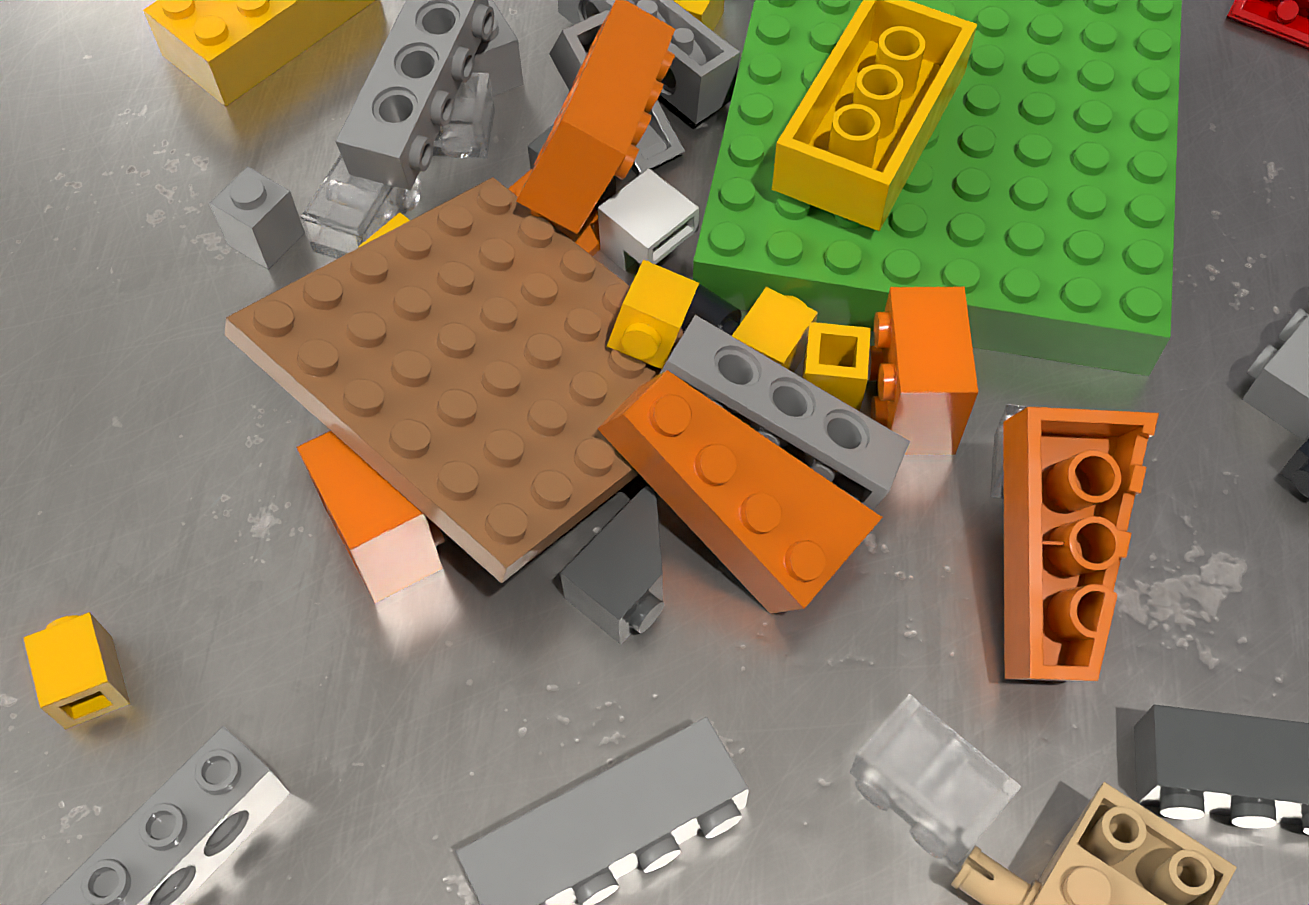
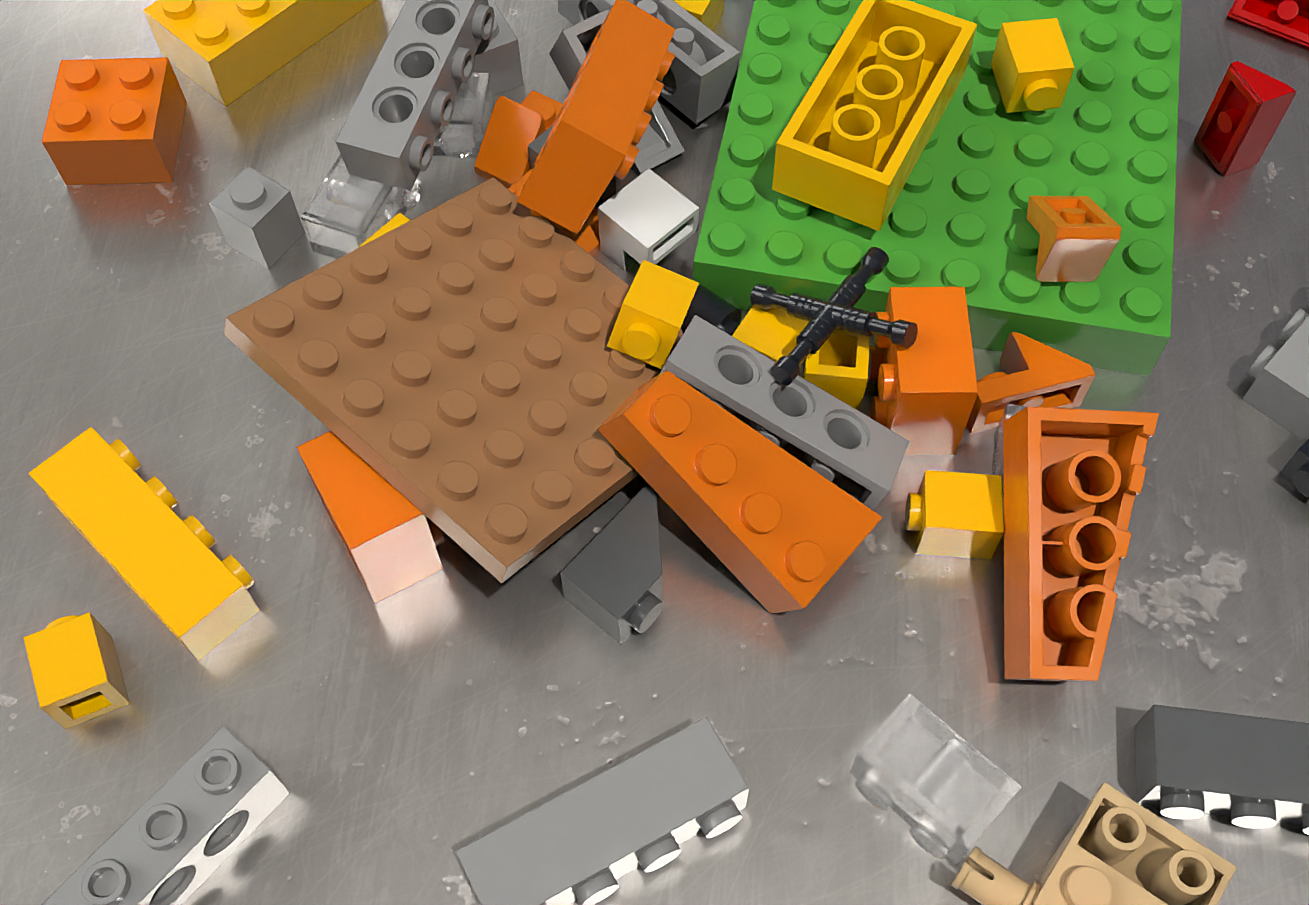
none -> yellow brick [28,427,260,662]
none -> orange brick [42,57,187,185]
none -> orange slope [474,90,563,188]
none -> black piece [750,247,918,385]
none -> yellow brick [905,470,1004,560]
none -> orange slope [967,332,1096,434]
none -> yellow brick [991,18,1075,113]
none -> orange slope [1026,196,1121,282]
none -> red slope [1194,61,1296,177]

